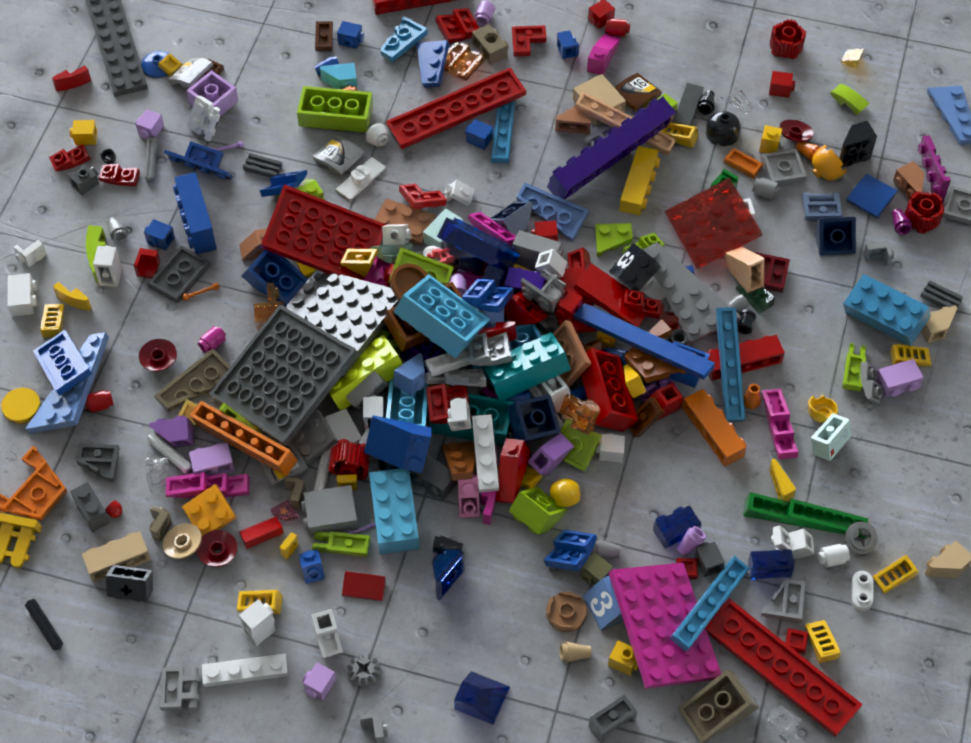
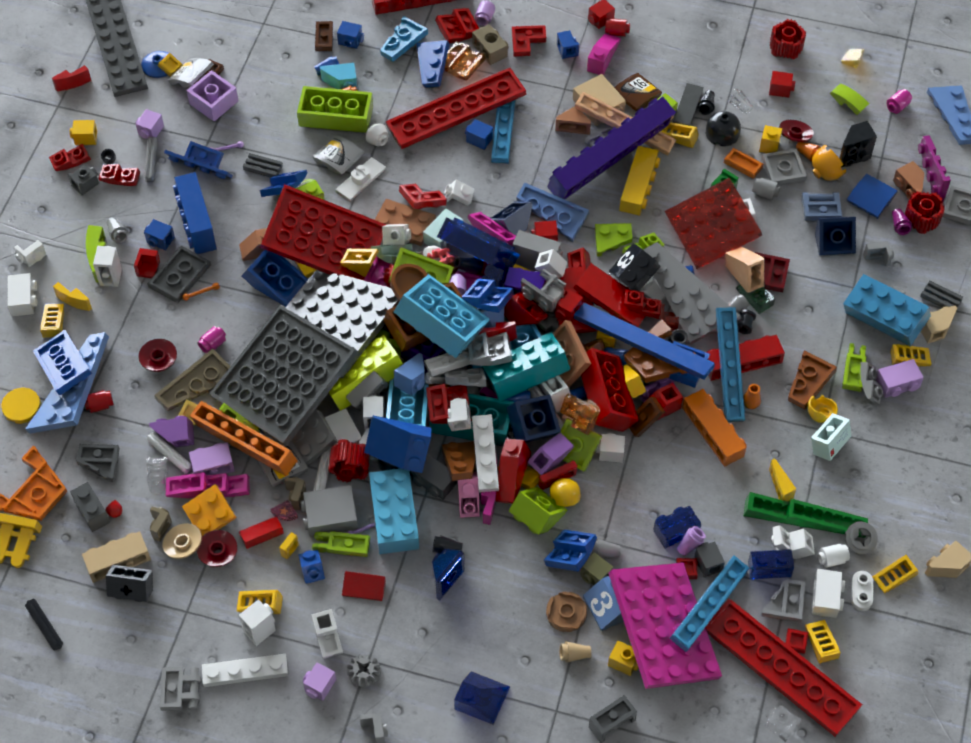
white plate [187,95,220,141] -> none
clear orange brick [253,283,284,324] -> none
yellow tile [337,474,358,491] -> none
dark tan slope [678,669,759,743] -> none
dark pink slope [762,388,798,460] -> none
none -> red tile [538,460,577,490]
none -> dark orange wing [788,350,837,410]
none -> white brick [812,569,845,618]
none -> dark pink brick [886,89,912,114]

